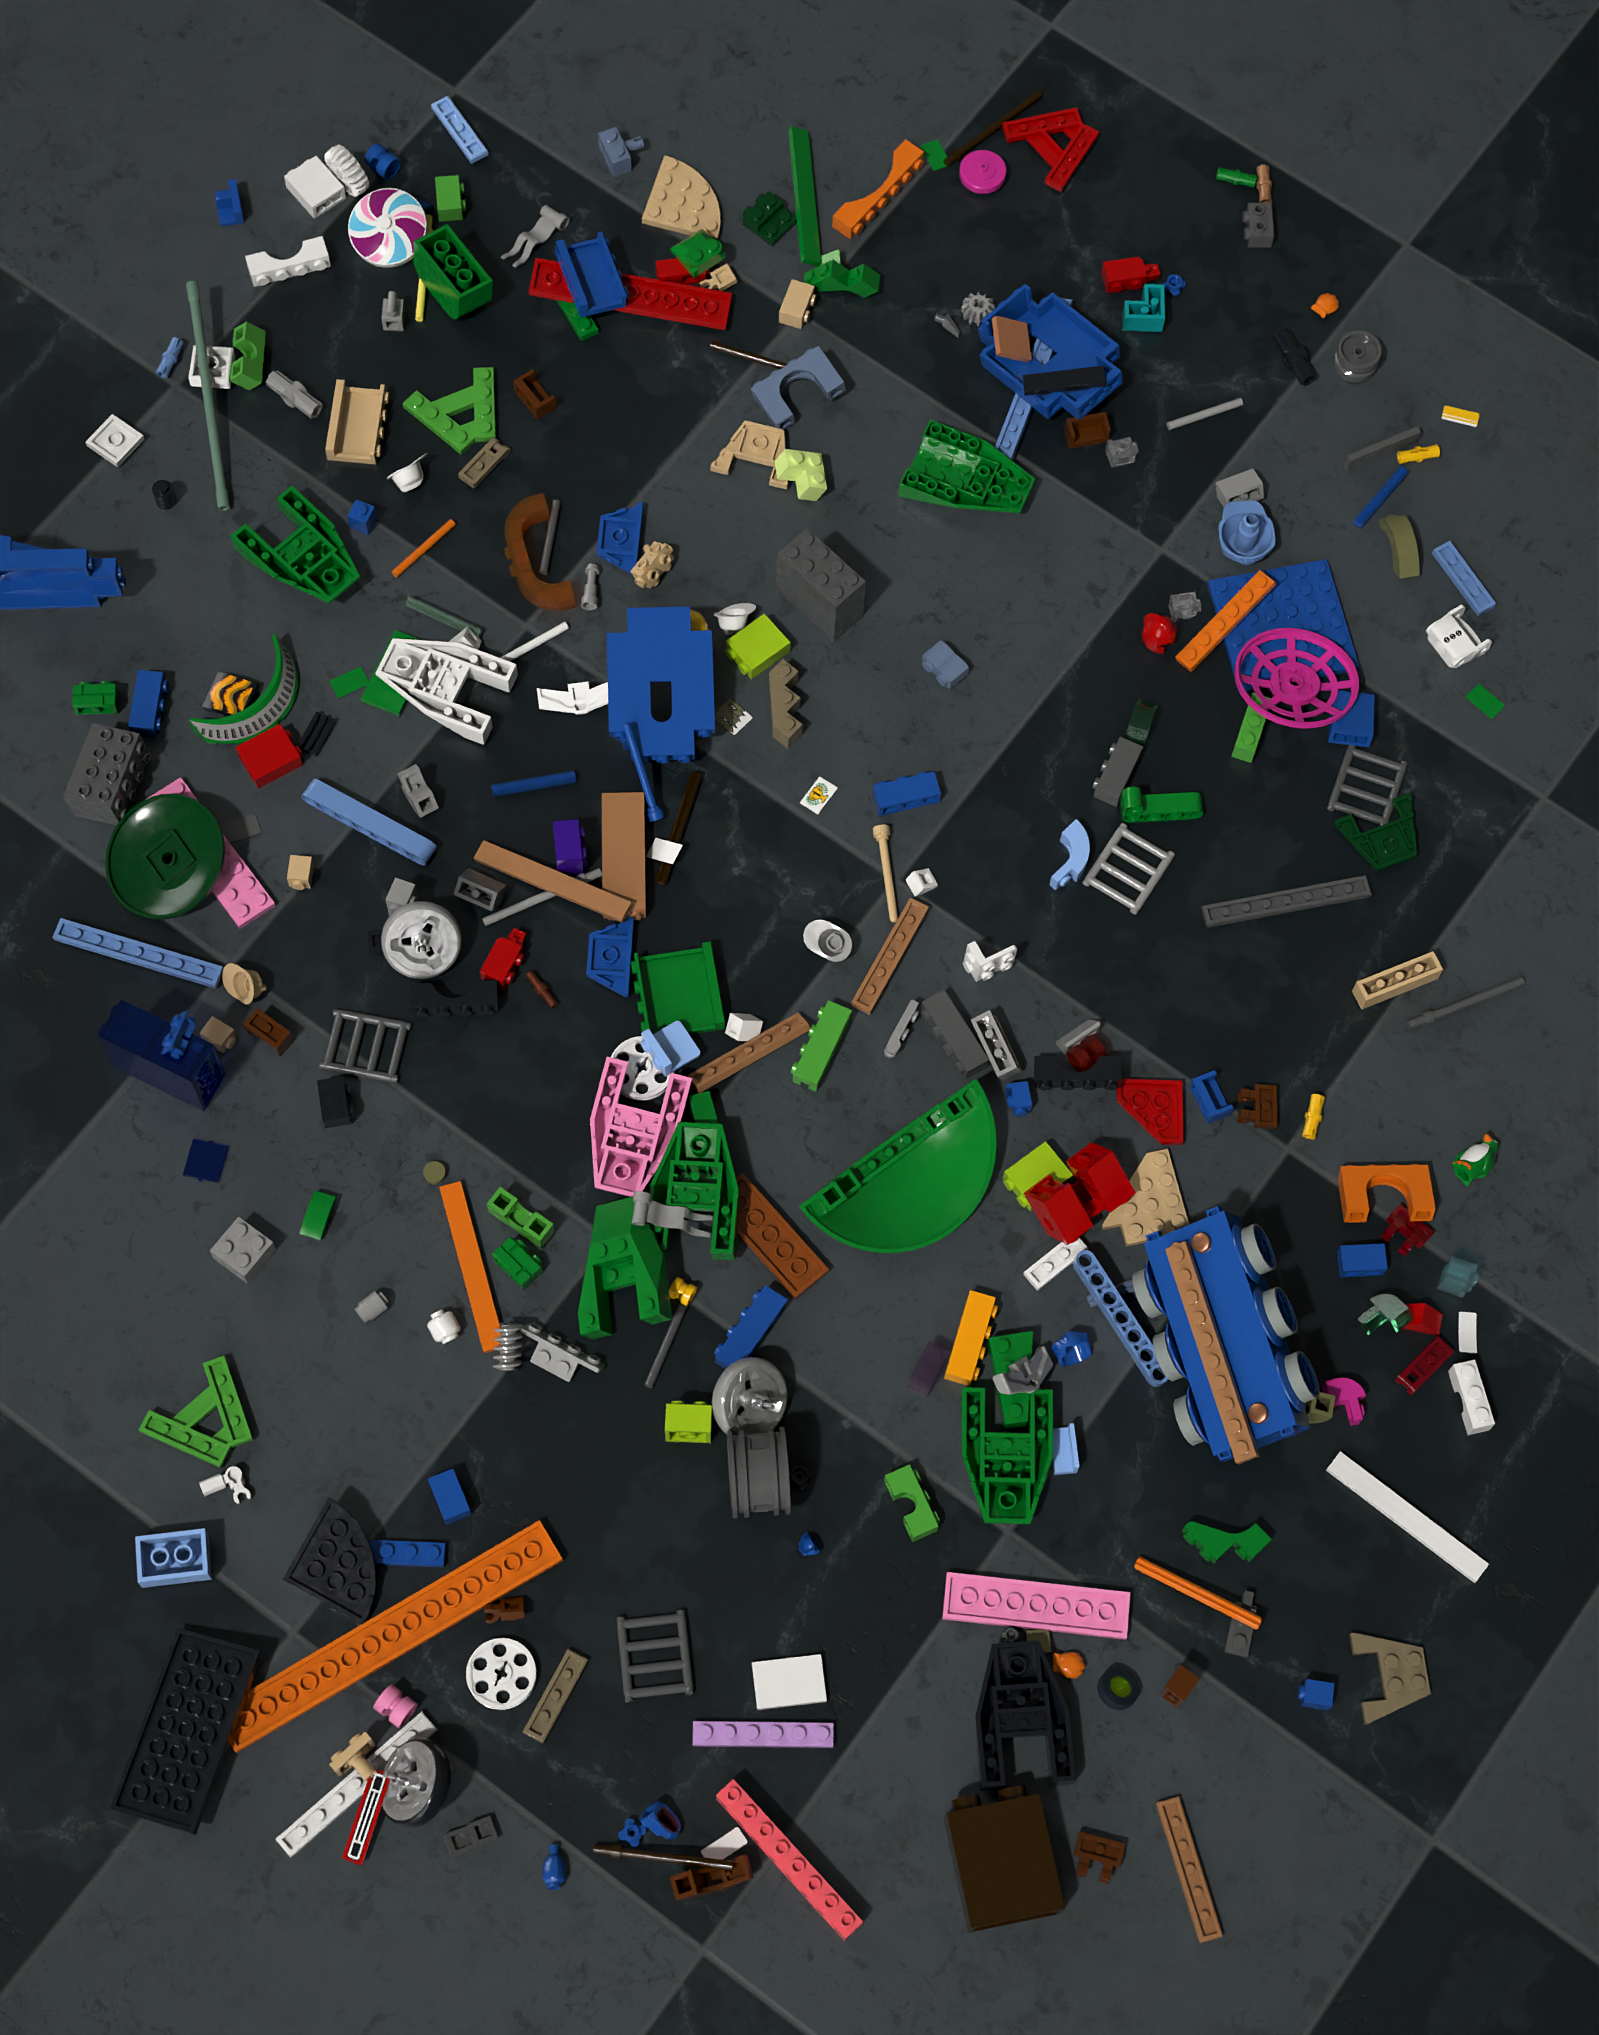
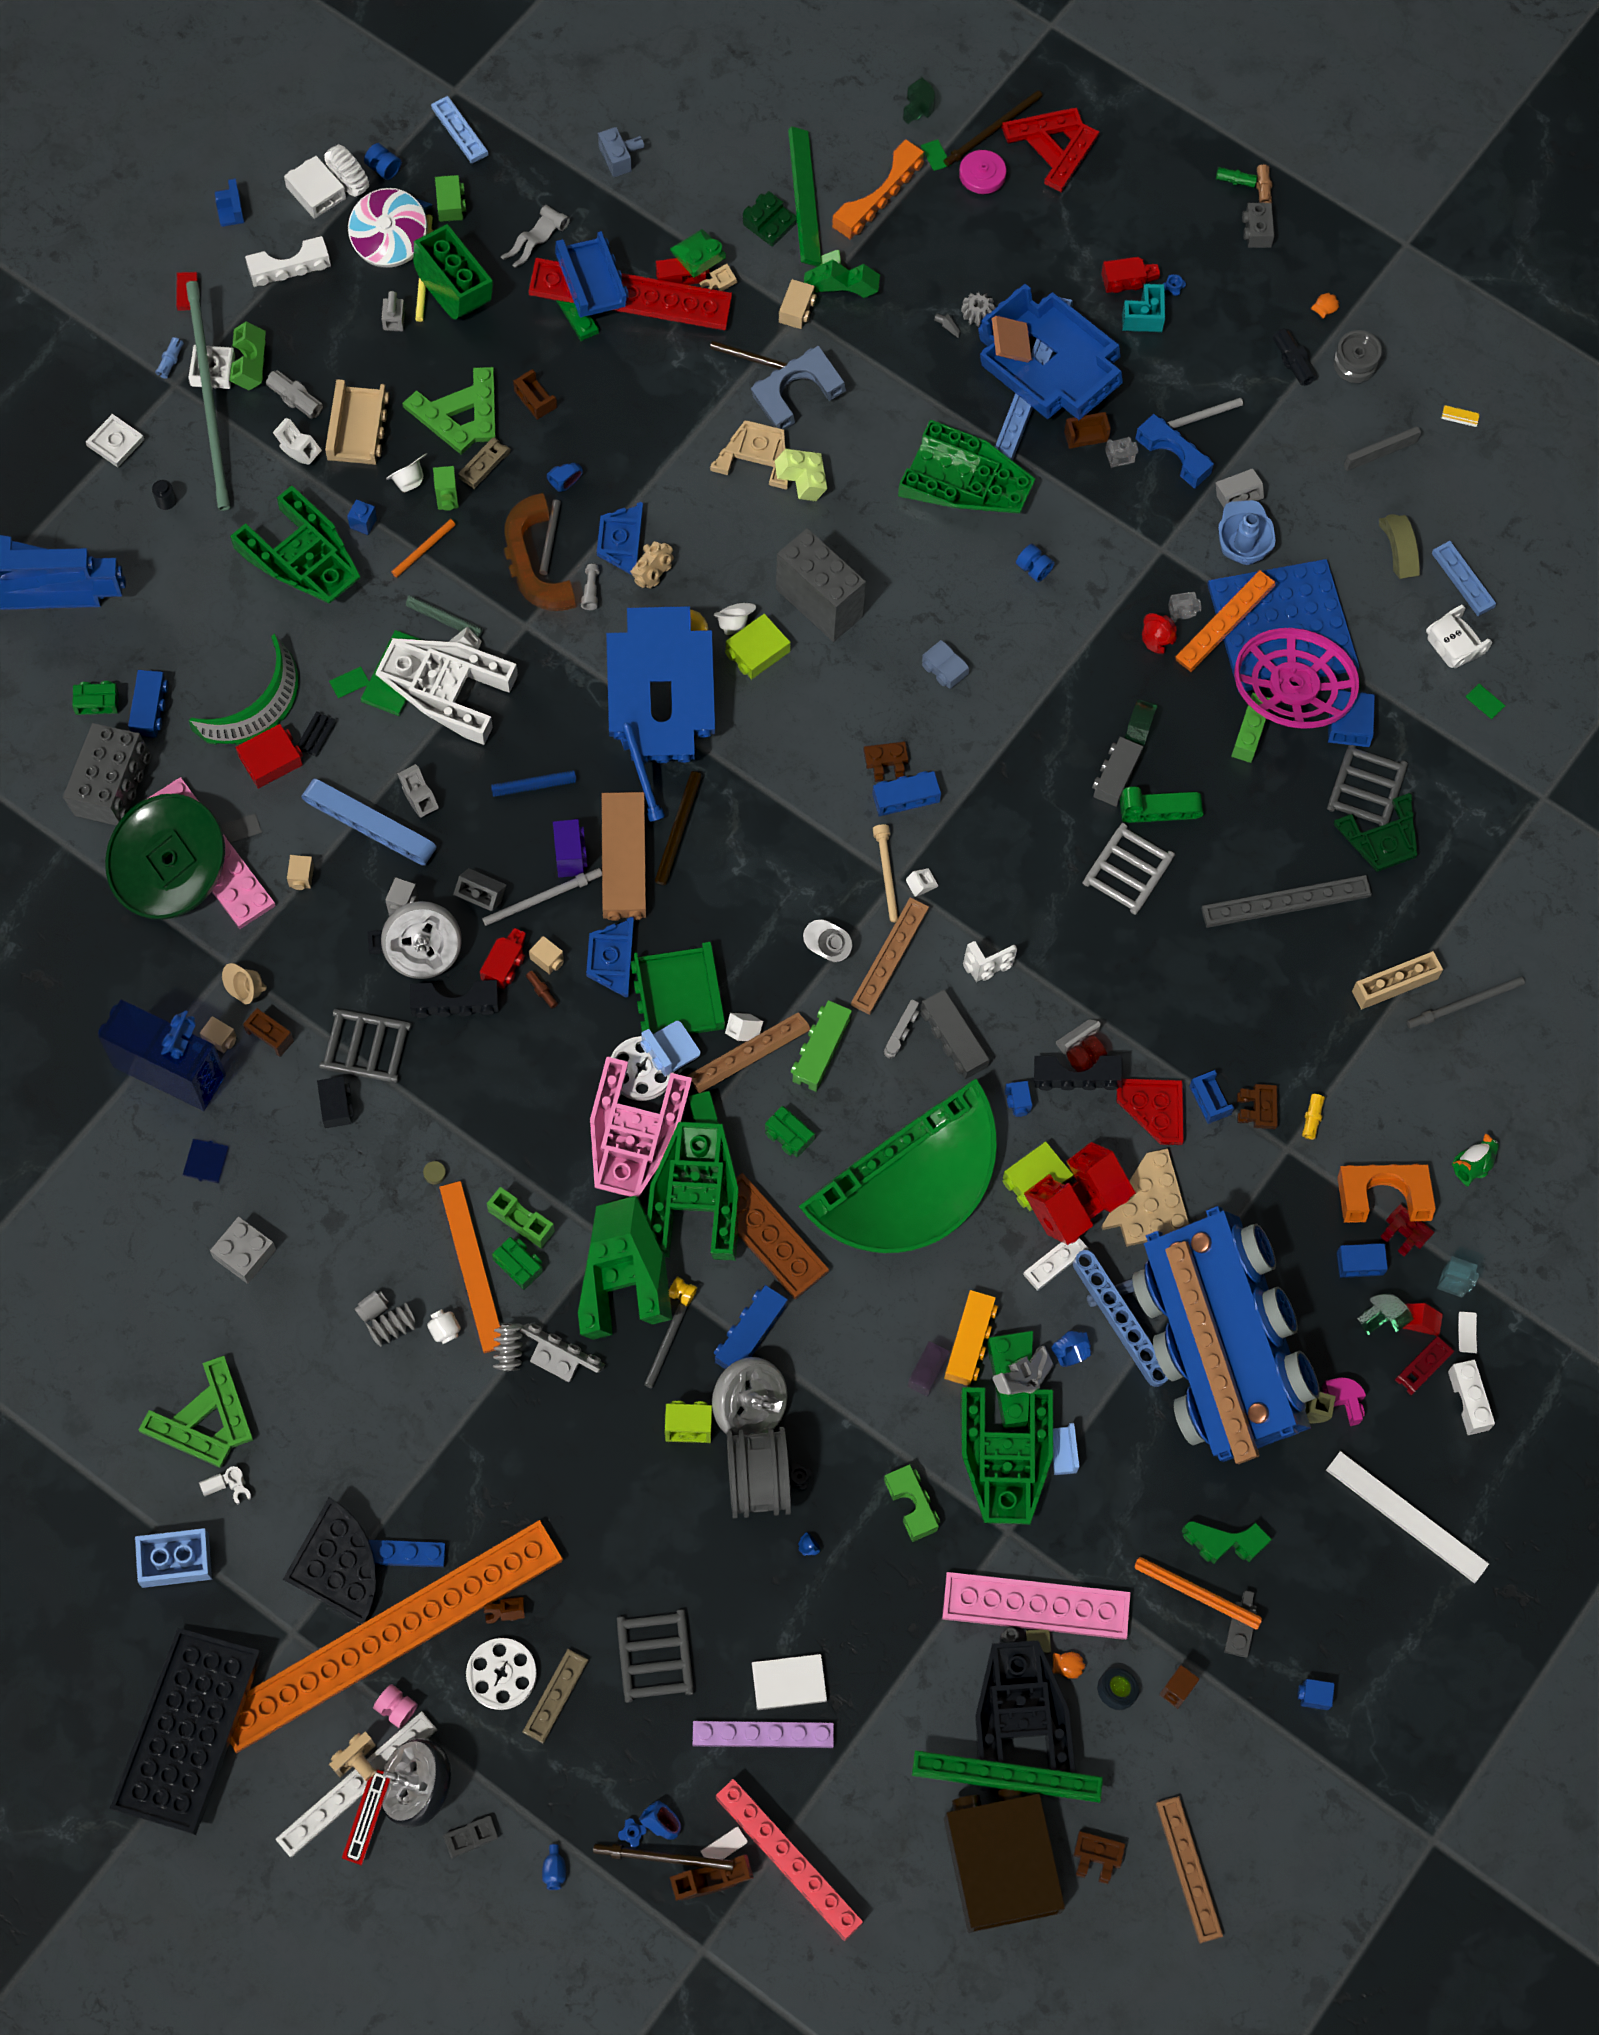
medium blue plate [53,918,223,989] -> none
slope [202,672,259,717] -> none
green slope [299,1190,336,1240] -> none
blue panel [428,1469,471,1525] -> none
medium nougat tile [474,840,633,923] -> none
white bar [500,622,569,662] -> none
white plate [537,682,608,715] -> none
light grey flag [632,1191,713,1238] -> none
tan plate [642,155,721,240] -> none
white sticker [646,838,683,864] -> none
sticker [715,699,752,735] -> none
dark tan brick [769,659,803,749] -> none
white sticker [800,776,838,814] -> none
light grey brick [971,1010,1023,1081] -> none
black tile [1023,365,1106,396] -> none
light blue arch [1049,819,1090,891] -> none
dark tan wing [1349,1633,1431,1725] -> none
blue axle [1353,466,1409,529] -> none
yellow pin [1397,444,1440,464] -> none
none -> red tile [176,272,198,311]
none -> white brick [273,418,322,465]
none -> light grey piece [365,1303,415,1347]
none -> bright green piece [433,466,459,511]
none -> tan brick [529,936,564,975]
none -> blue rock [547,463,583,492]
none -> green brick [765,1106,815,1157]
none -> reddish brown plate [863,742,908,782]
none -> clear green brick [903,77,935,124]
none -> green tile [912,1750,1103,1803]
none -> blue wheel [1016,544,1055,582]
none -> blue arch [1135,414,1214,489]

